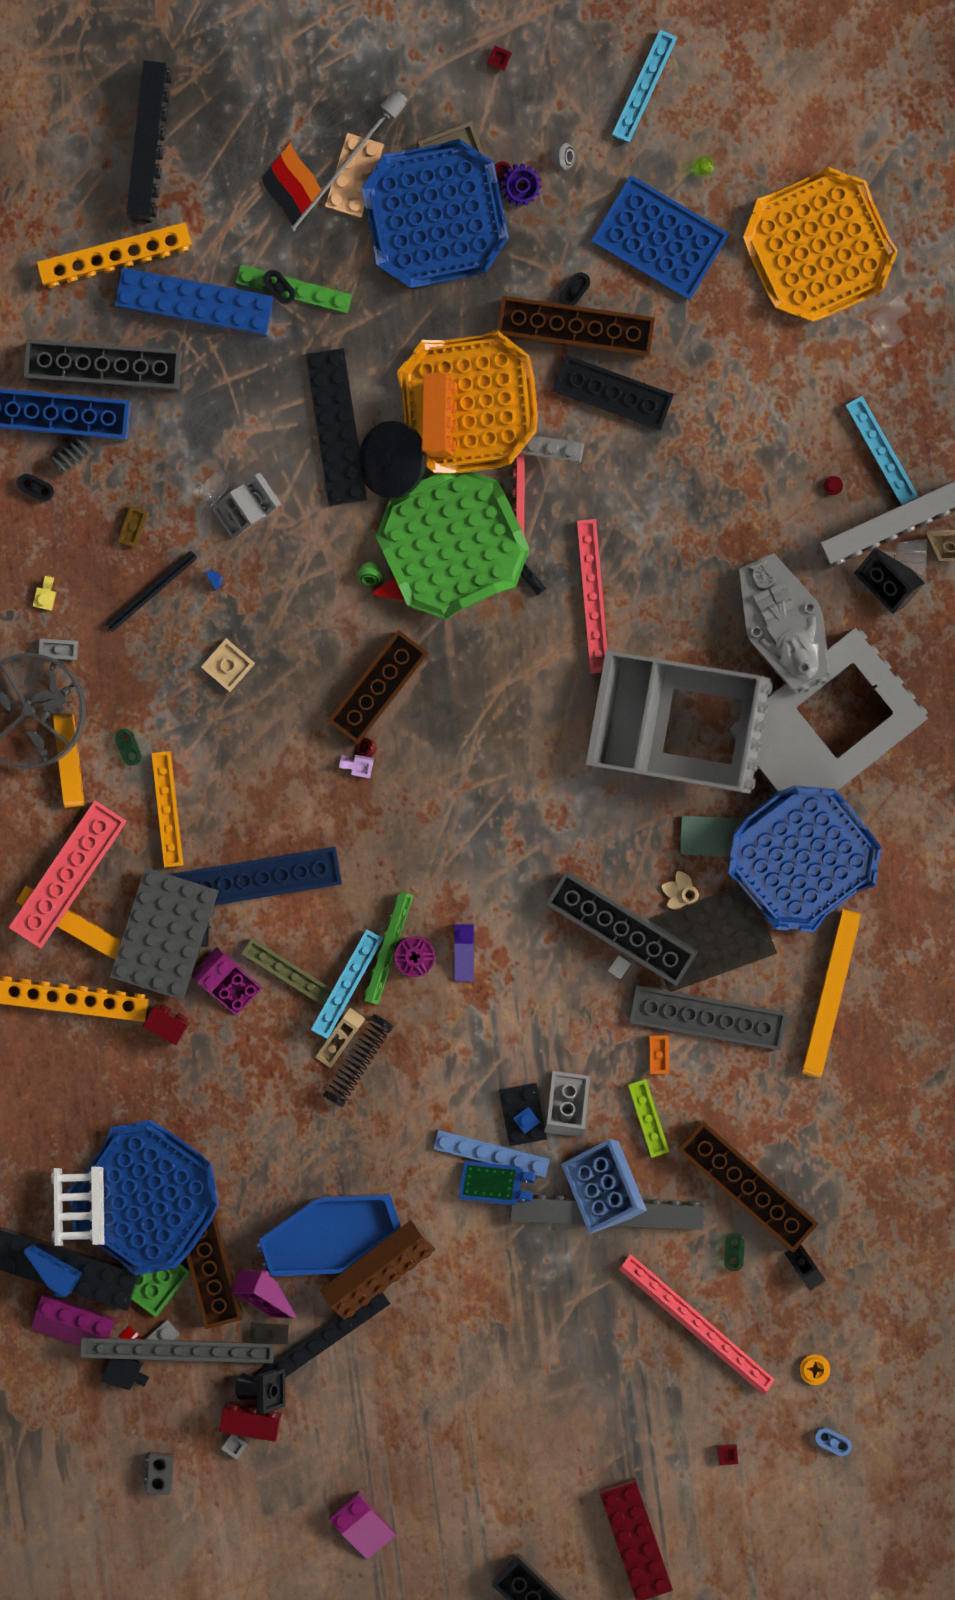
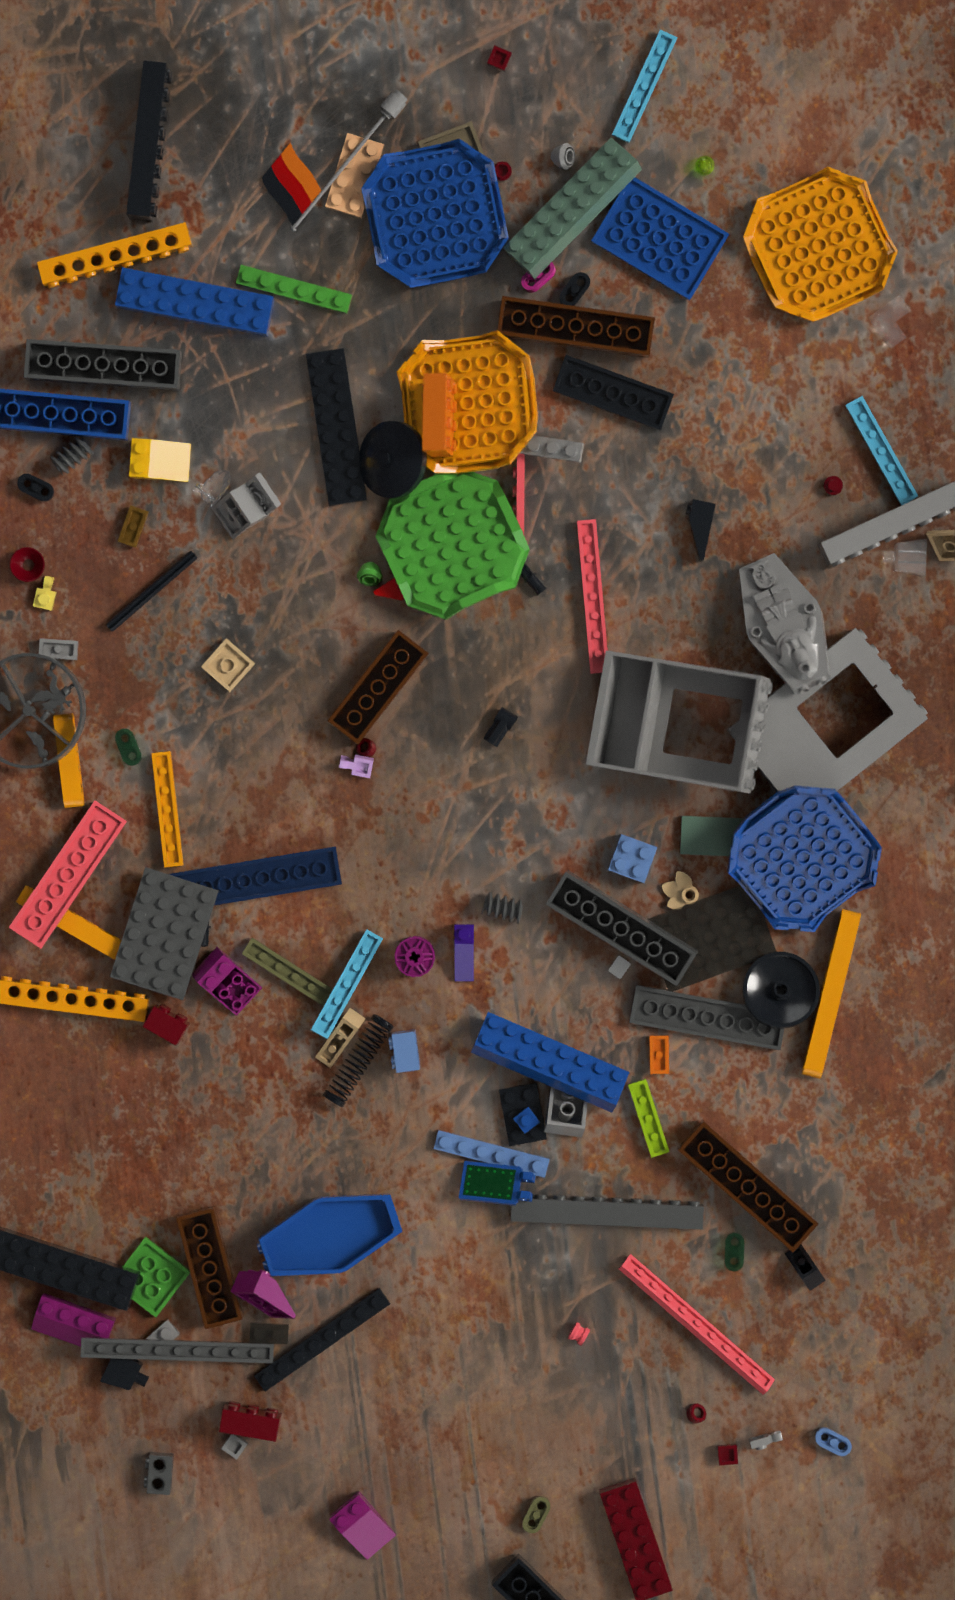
blue slope [24,1245,82,1298] -> none
white fence [51,1167,104,1246] -> none
blue plate [67,1120,219,1276] -> none
red sticker [119,1326,143,1339] -> none
blue plate [206,569,224,590] -> none
black plant [235,1368,285,1414] -> none
black plate [263,270,295,305] -> none
reddish brown brick [319,1220,436,1320] -> none
bright green plate [365,891,414,1004] -> none
dark purple gear [499,164,542,206] -> none
medium blue slope [561,1139,647,1234] -> none
light orange gear [799,1354,830,1385] -> none
black slope [854,548,925,614] -> none
none -> dark red piece [10,547,45,582]
none -> yellow slope [129,438,191,482]
none -> medium blue brick [388,1029,420,1073]
none -> blue brick [471,1012,630,1113]
none -> dark grey piece [482,892,523,924]
none -> black piece [483,707,518,747]
none -> sand green brick [503,138,642,279]
none -> dark pink plate [521,262,556,293]
none -> olive plate [522,1496,550,1533]
none -> coral wheel [568,1322,590,1346]
none -> medium blue brick [608,834,657,883]
none -> black slope [686,499,716,561]
none -> dark red piece [686,1403,706,1424]
none -> black dish [742,952,820,1029]
none -> light grey plate [749,1431,783,1450]

